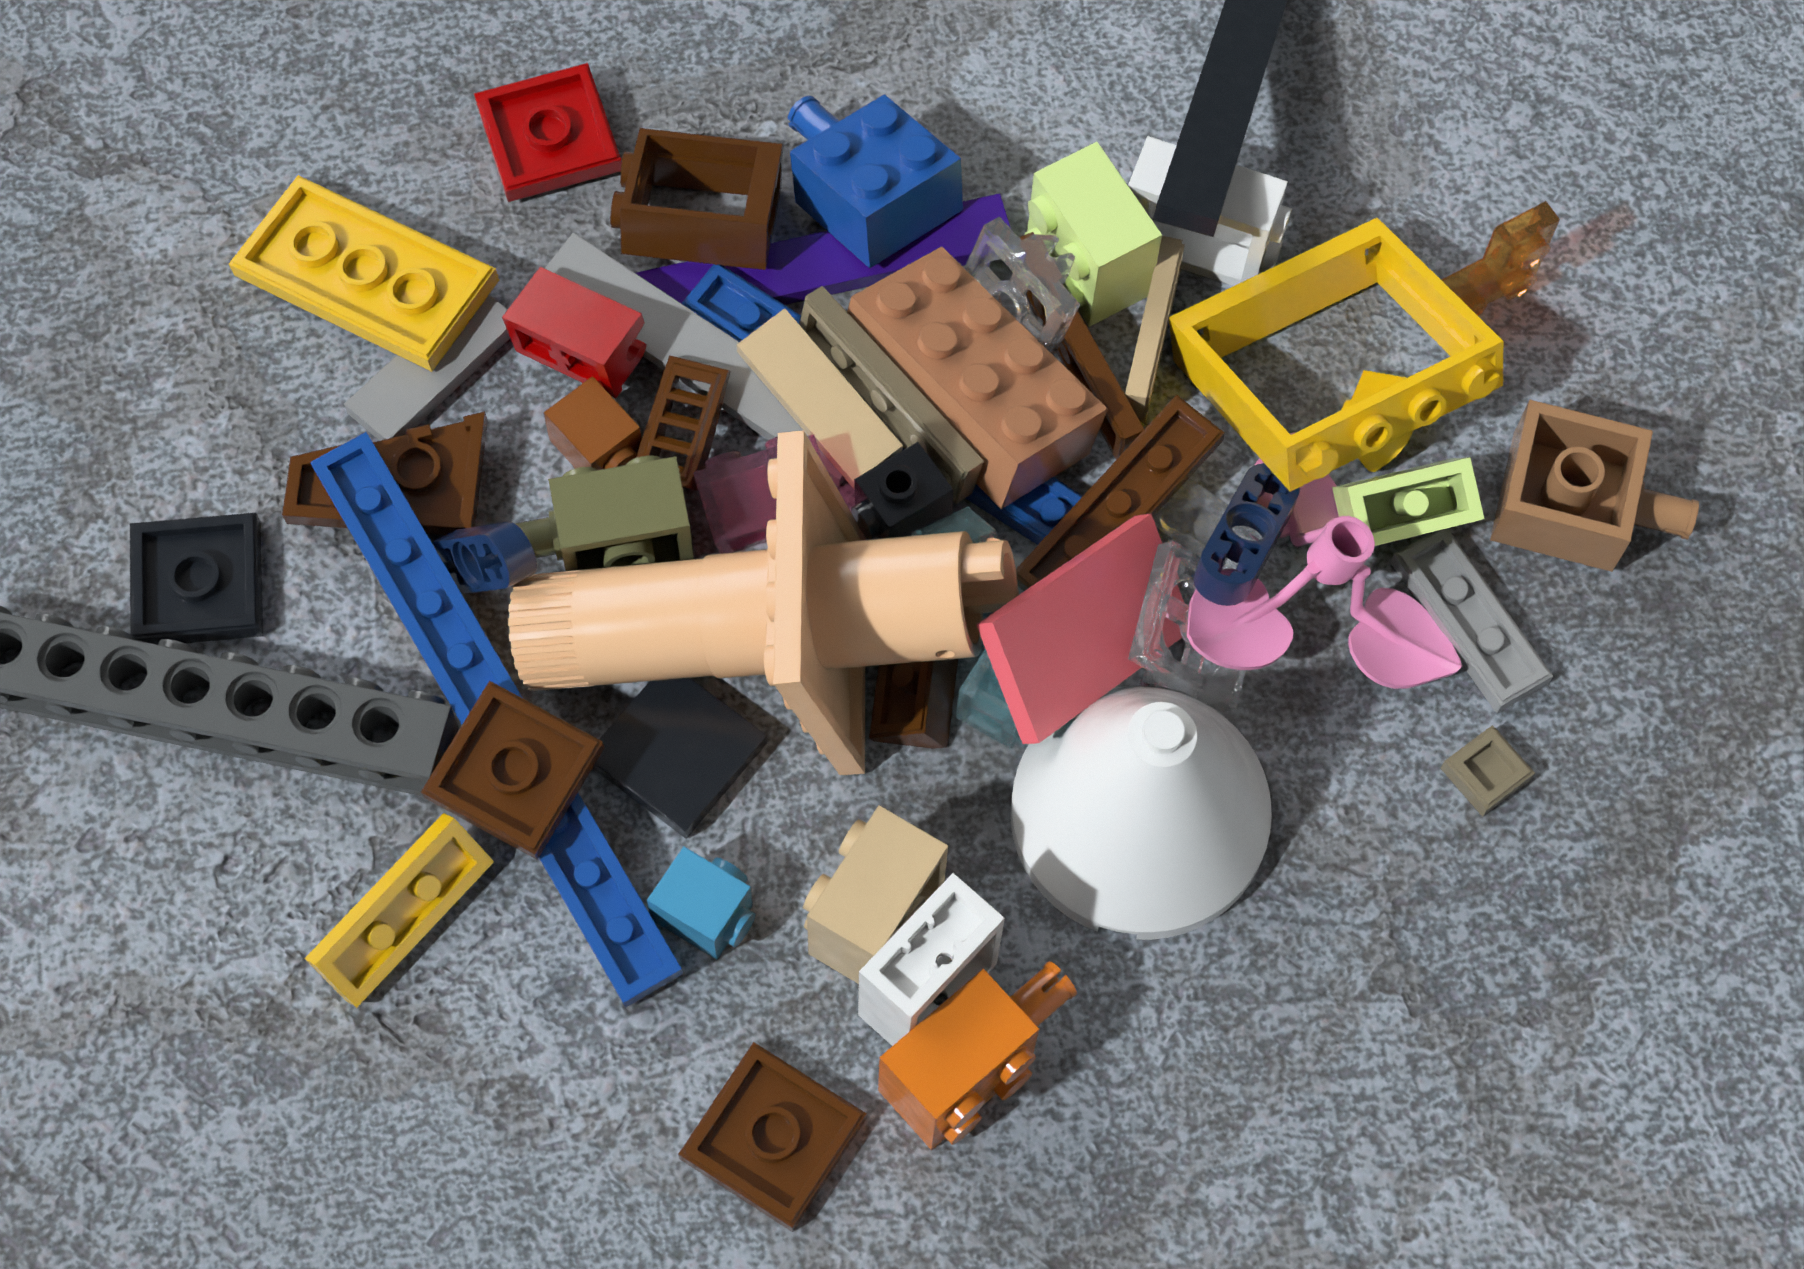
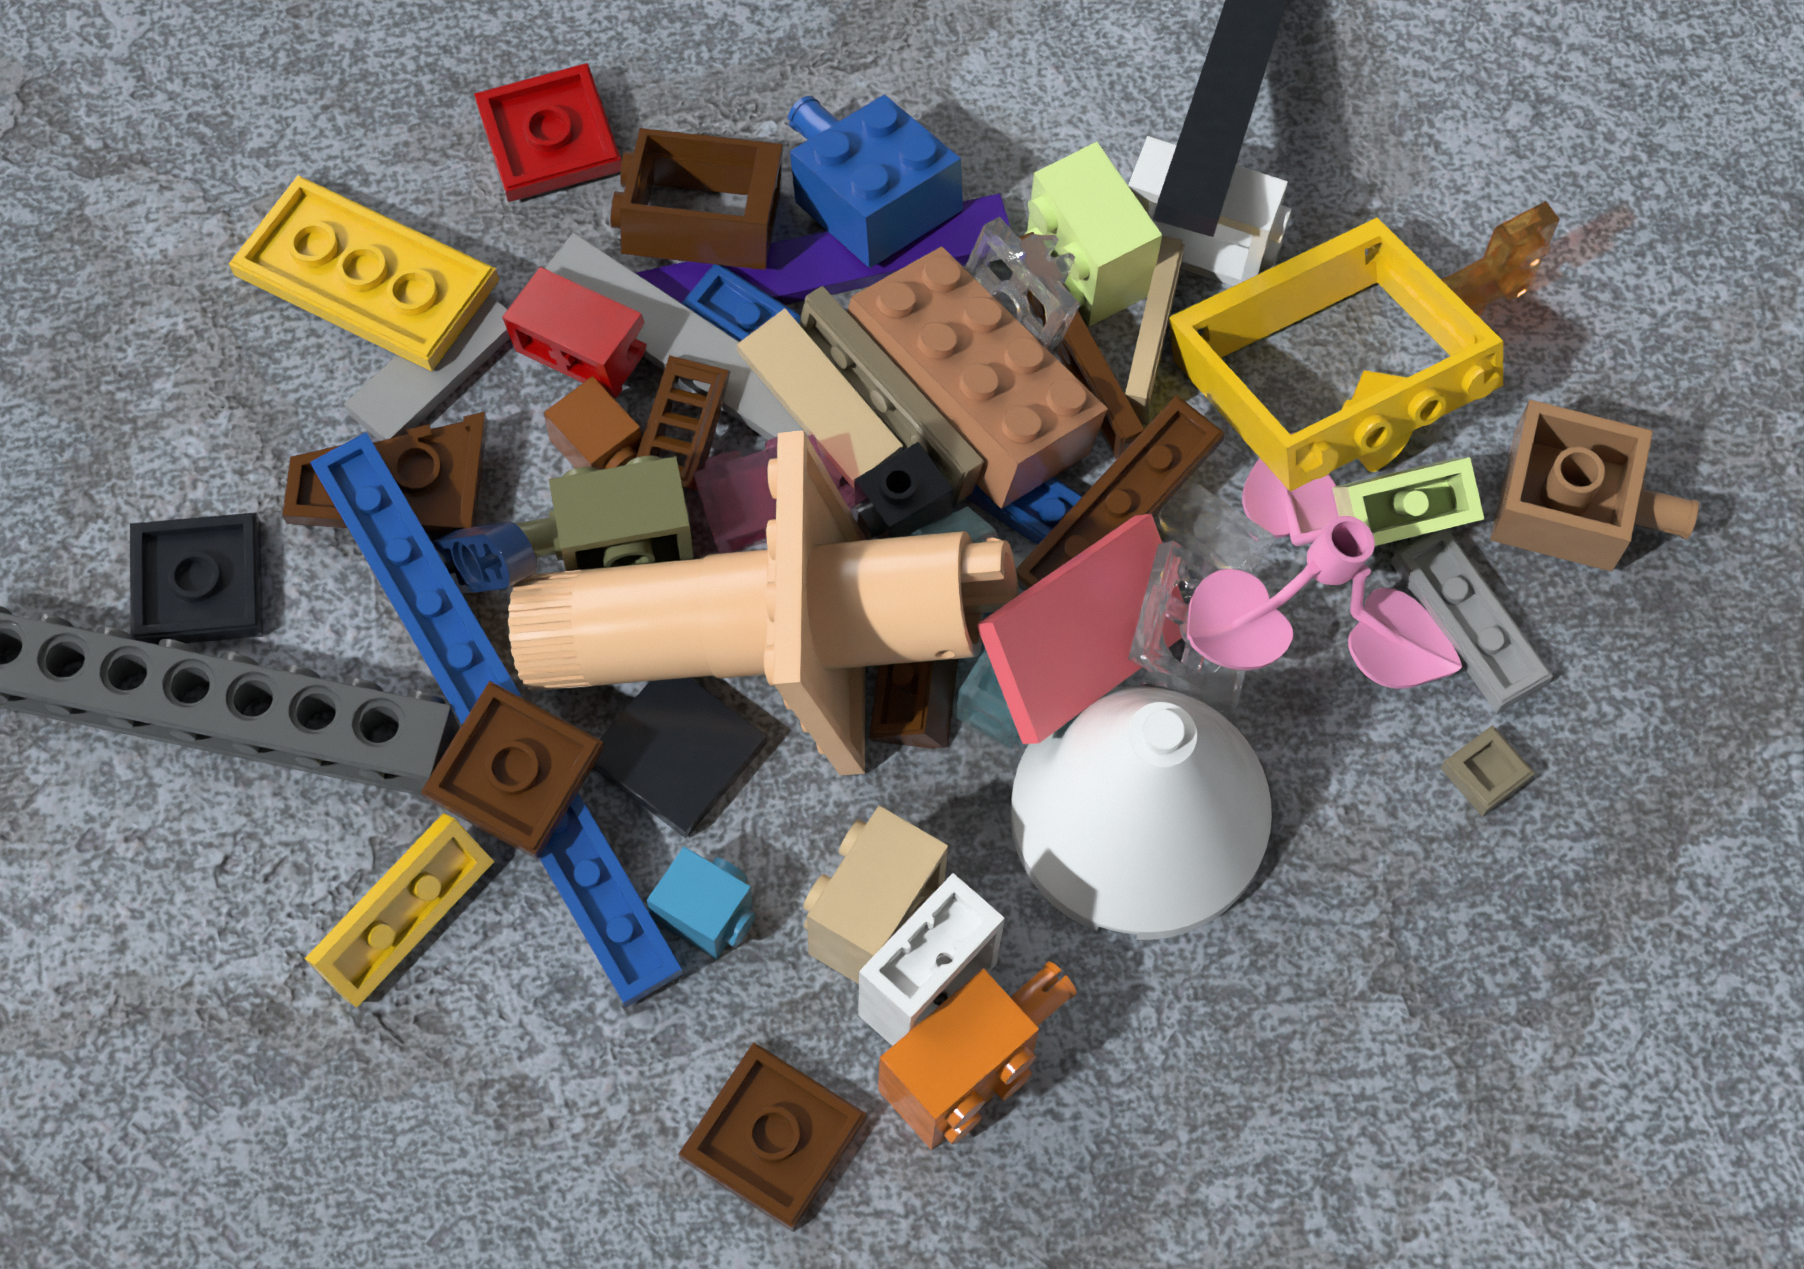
dark blue beam [1194,463,1300,606] -> none

